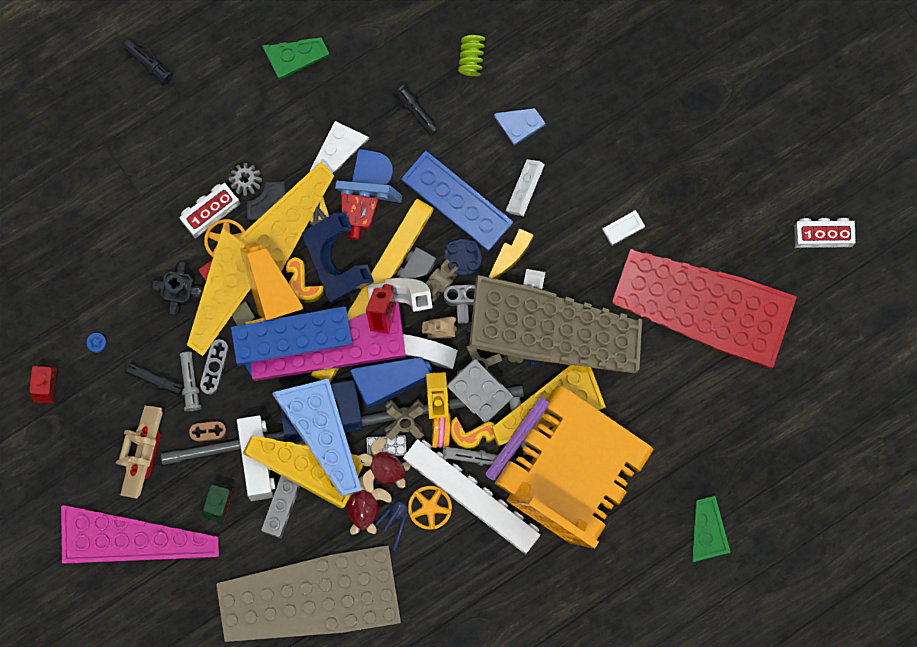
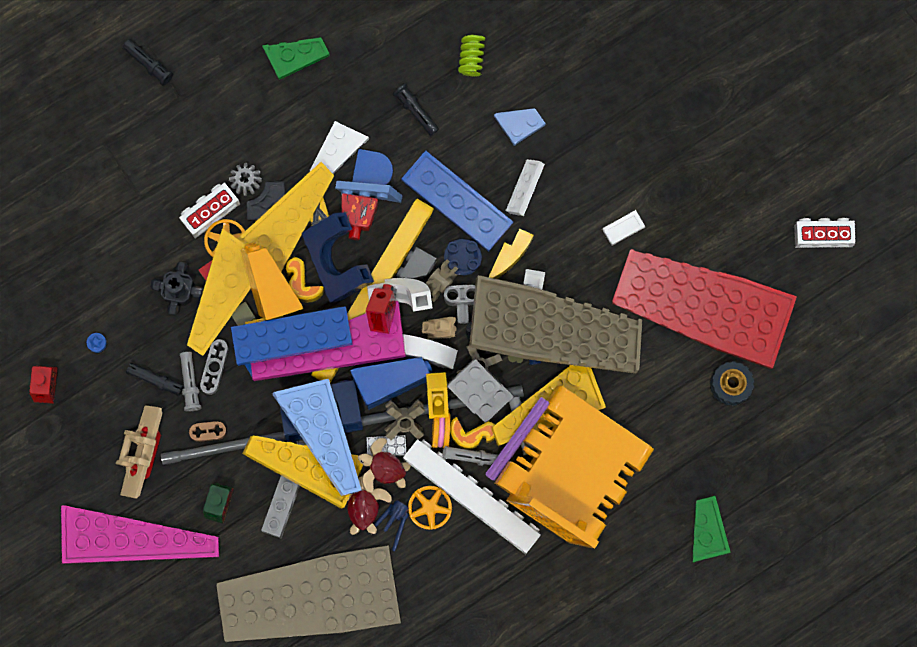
white wedge [237,416,275,501] -> none
none -> black wheel [710,361,754,406]

